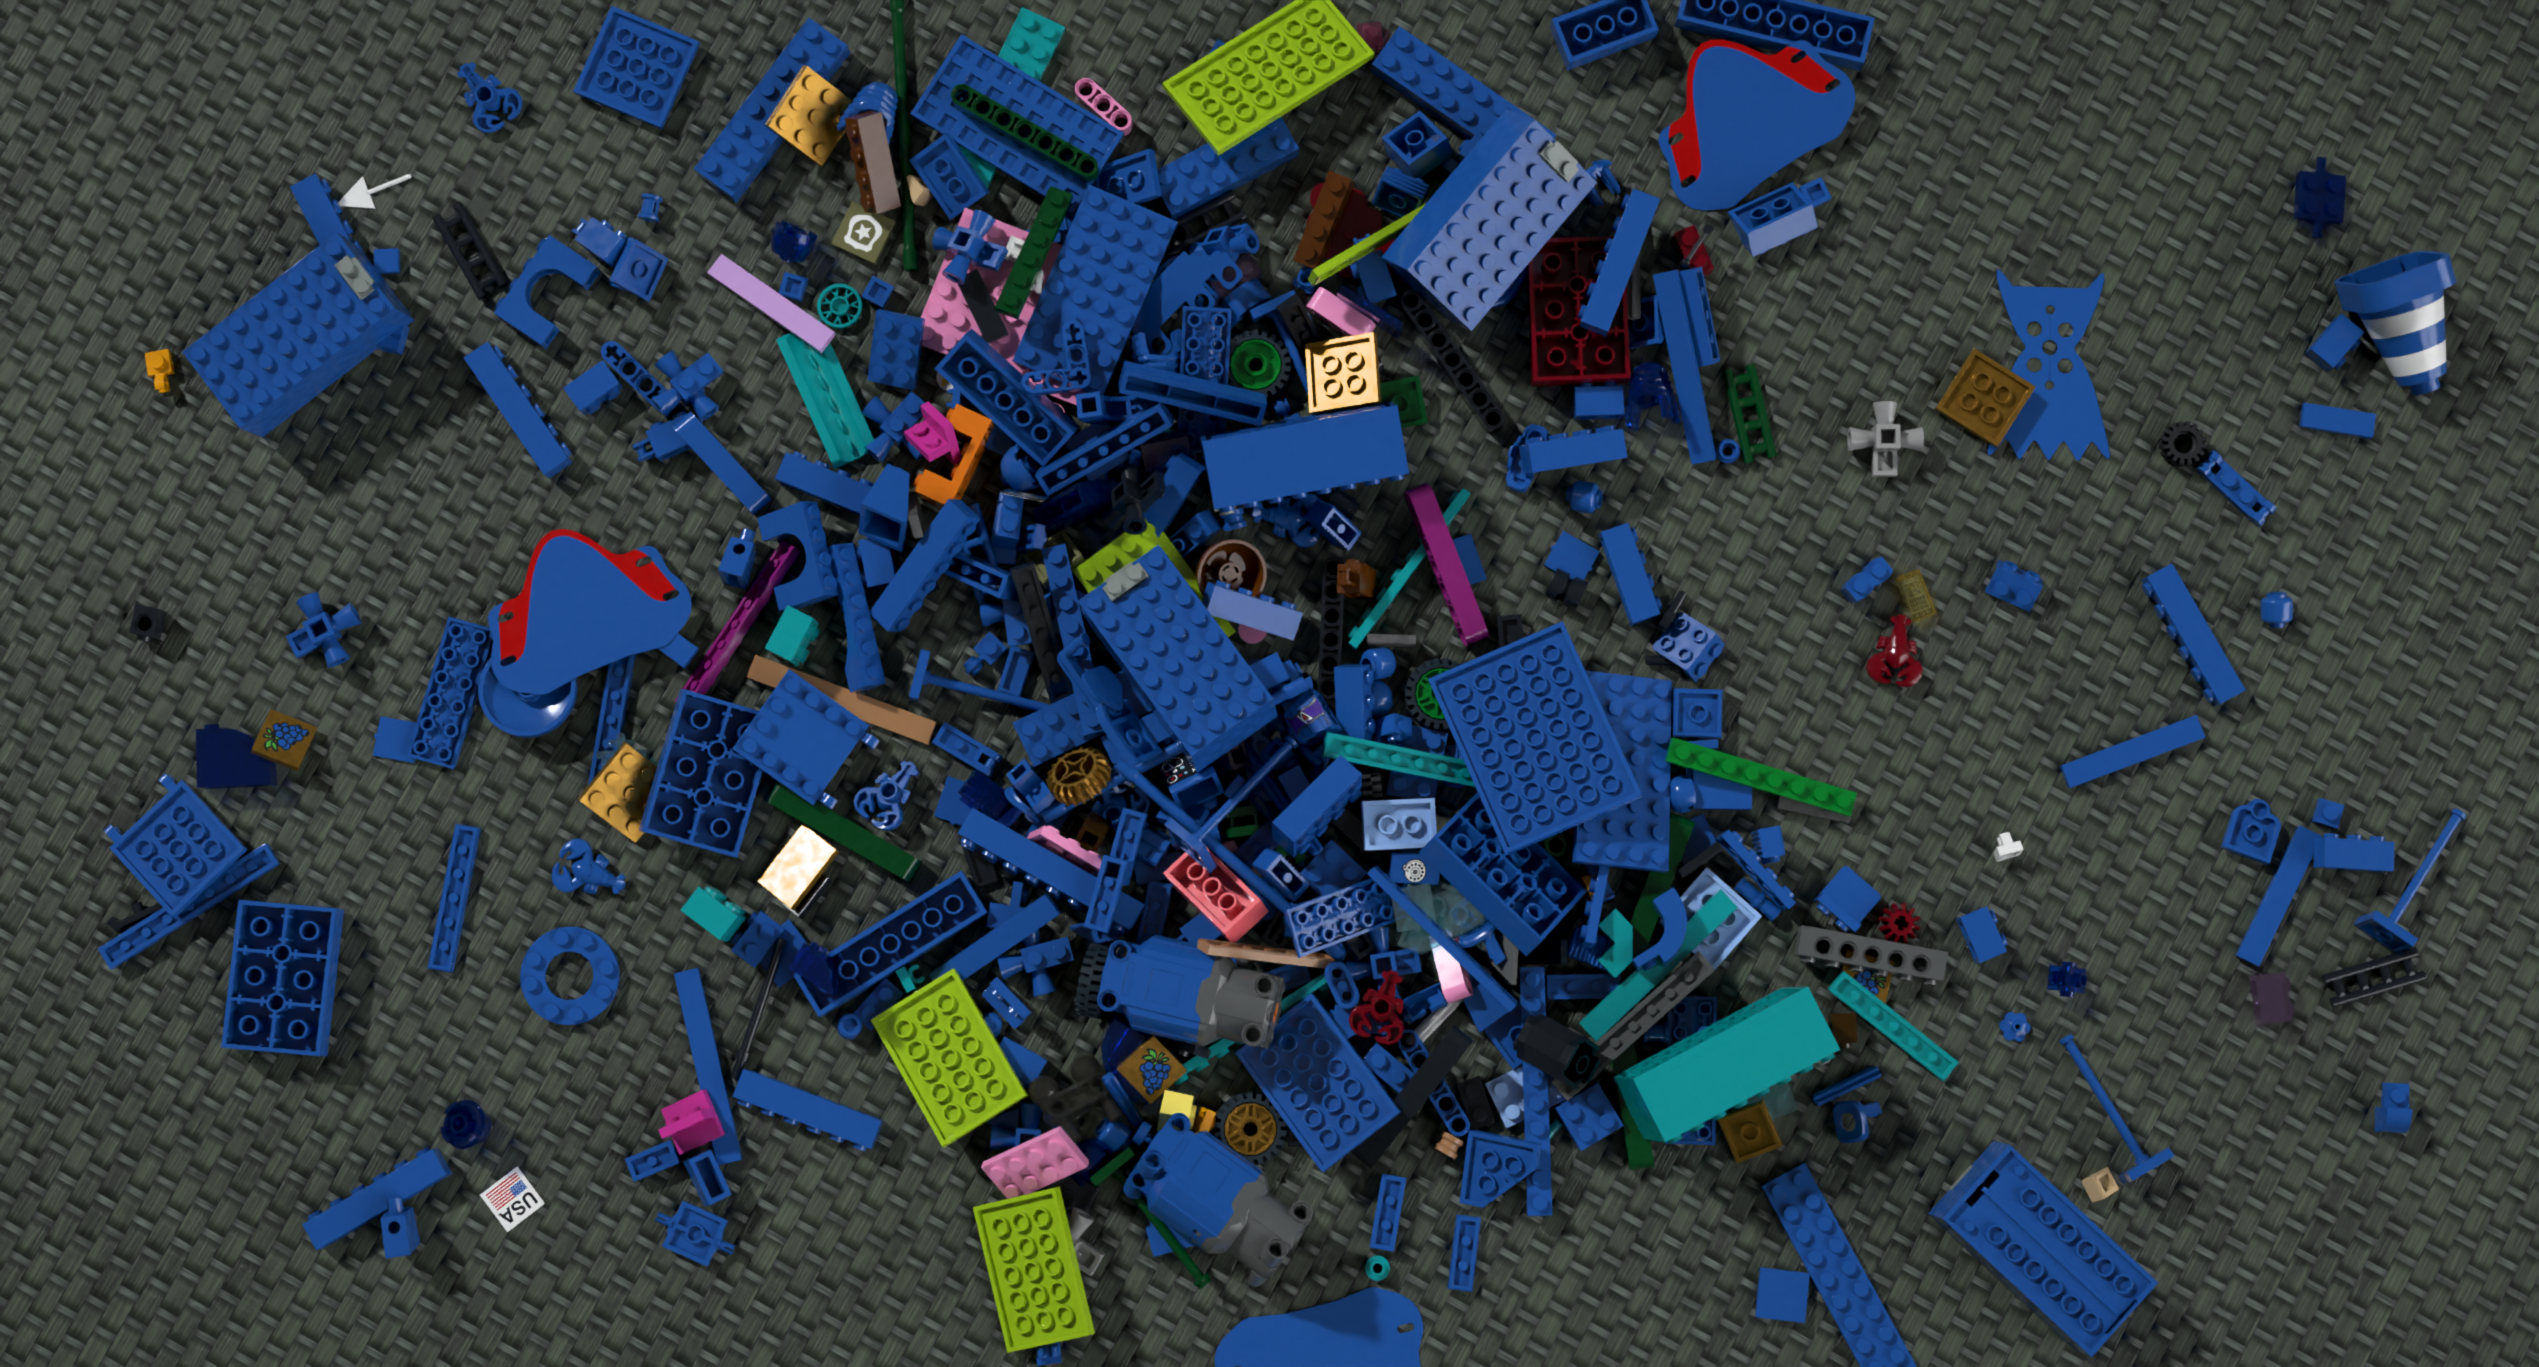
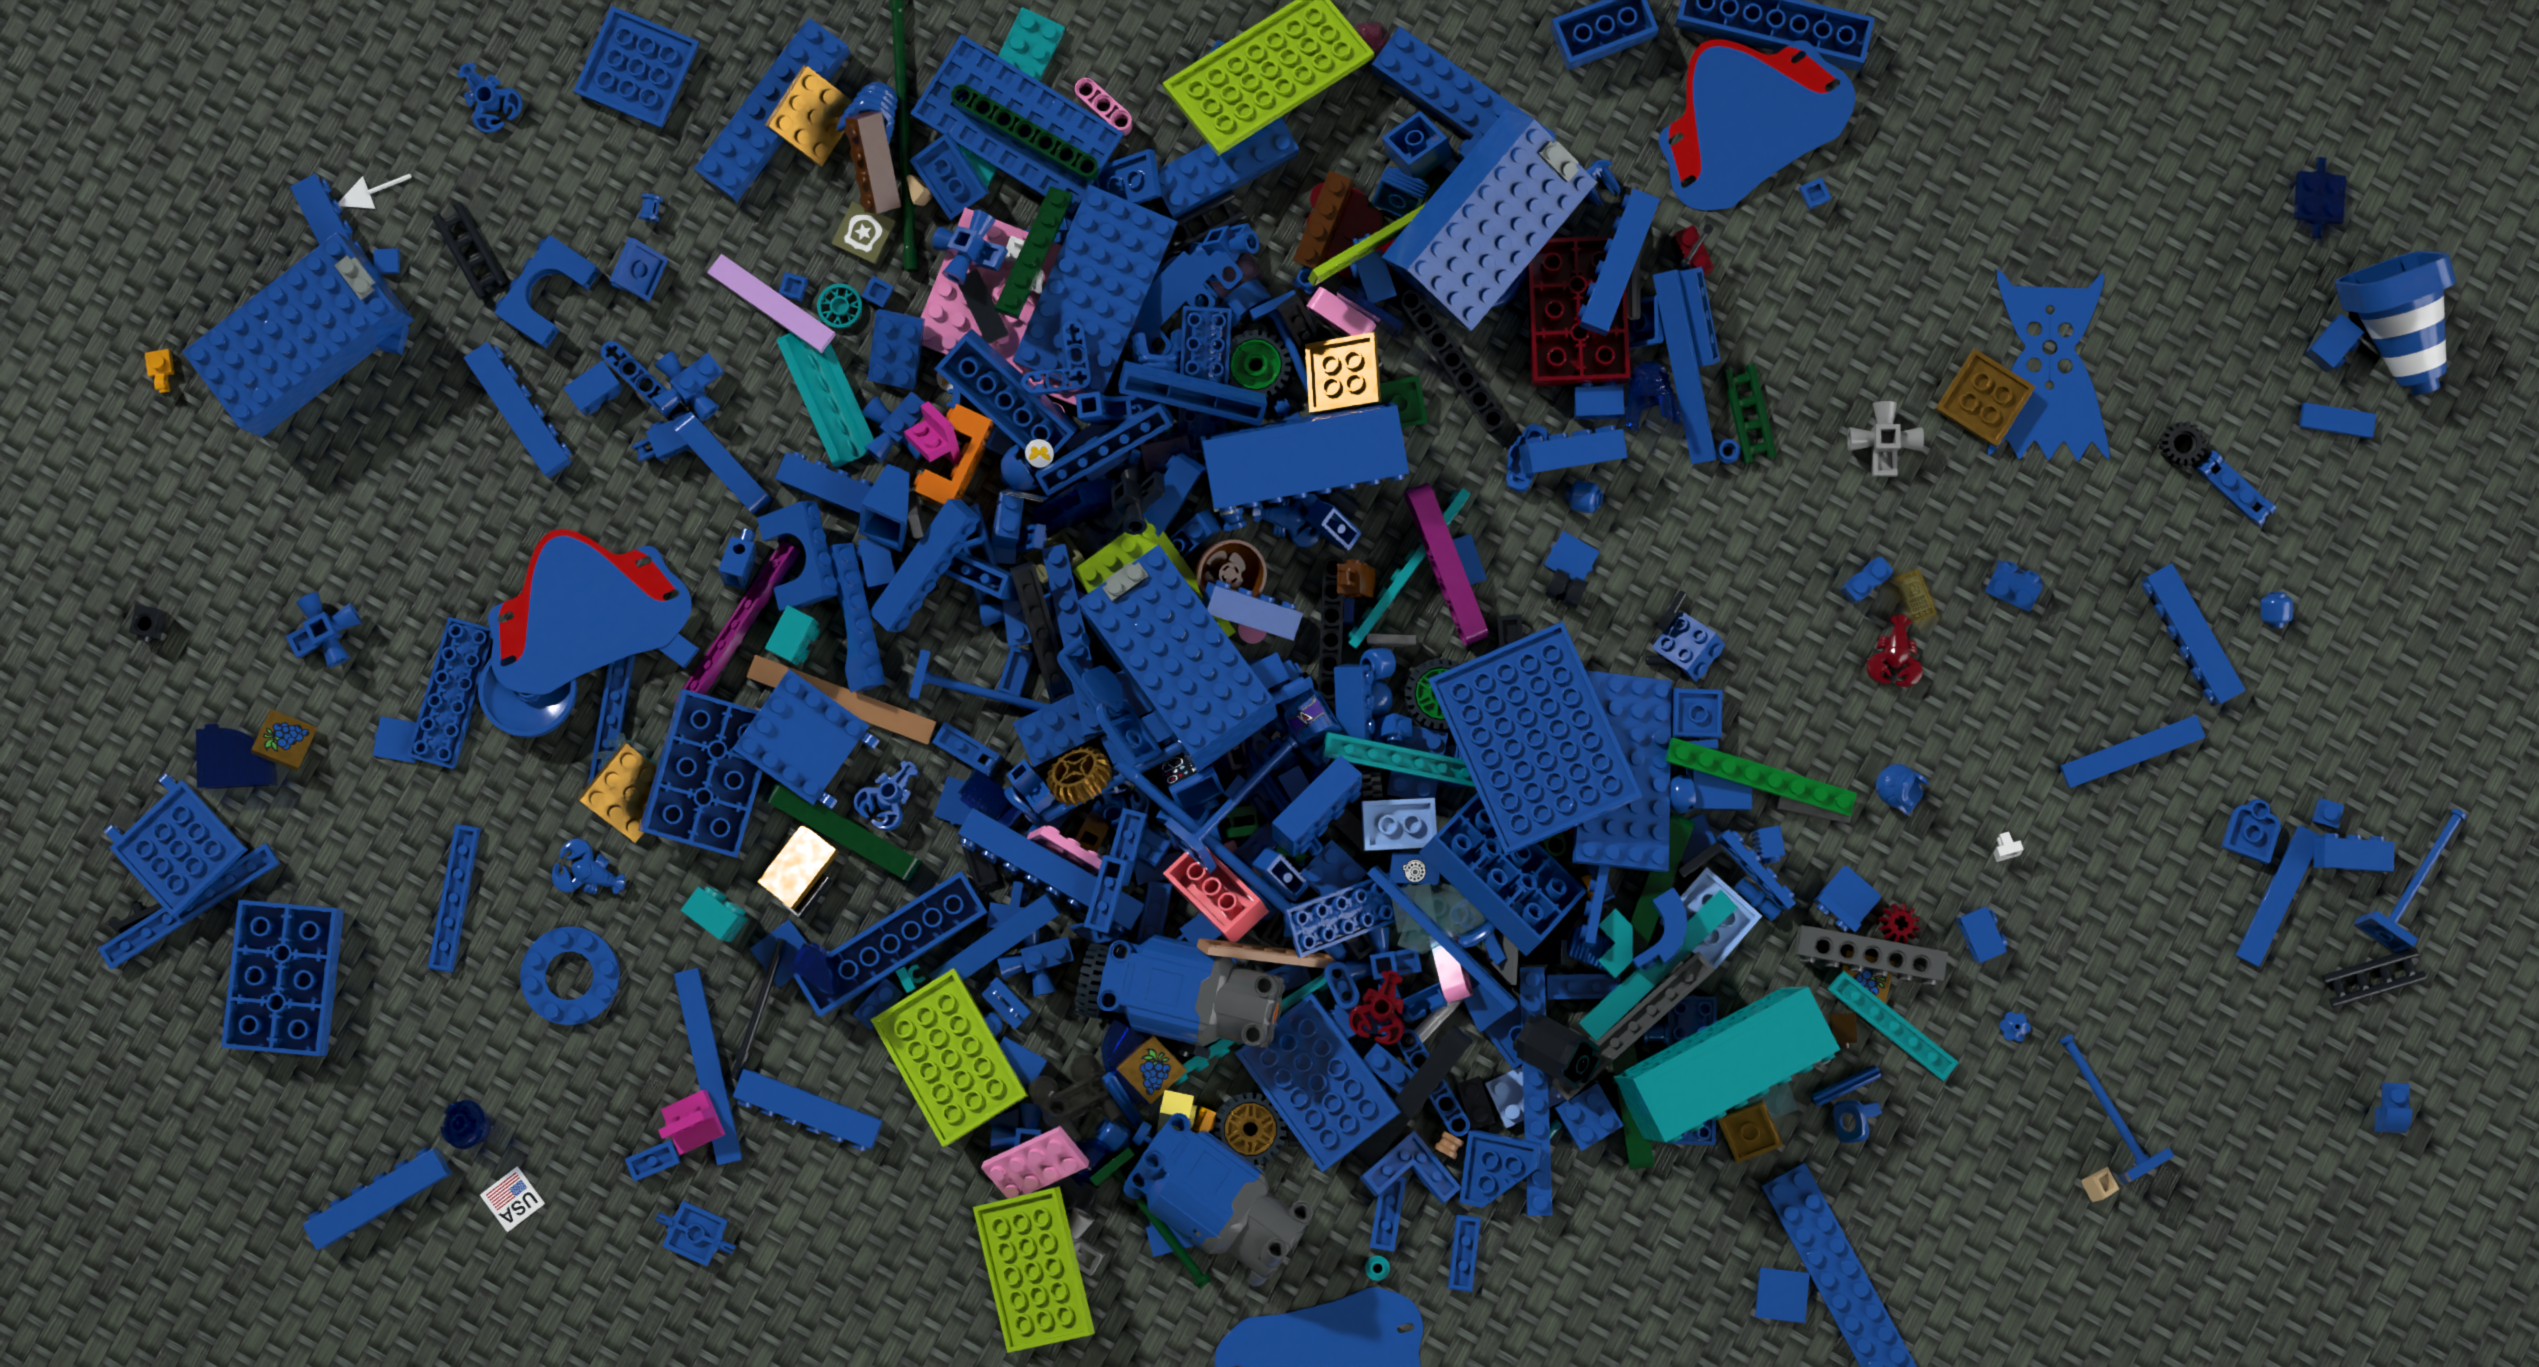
blue torso [381,1196,420,1259] -> none
blue brick [572,217,629,269] -> none
blue piece [683,1150,732,1206] -> none
blue bracket [730,910,785,968] -> none
clear blue cone [771,221,818,263] -> none
blue tile [837,1014,862,1040] -> none
blue plate [963,631,1008,676] -> none
blue tile [1035,1342,1062,1366] -> none
blue brick [1599,523,1662,626] -> none
blue slope [1728,182,1818,257] -> none
blue piece [1928,1141,2158,1357] -> none
clear blue brick [2047,962,2087,997] -> none
clear purple brick [2249,972,2294,1025] -> none
none -> white sticker [1025,439,1054,468]
none -> clear blue tile [1343,598,1354,628]
none -> blue plate [1360,1131,1461,1205]
none -> blue hair [1876,763,1929,815]

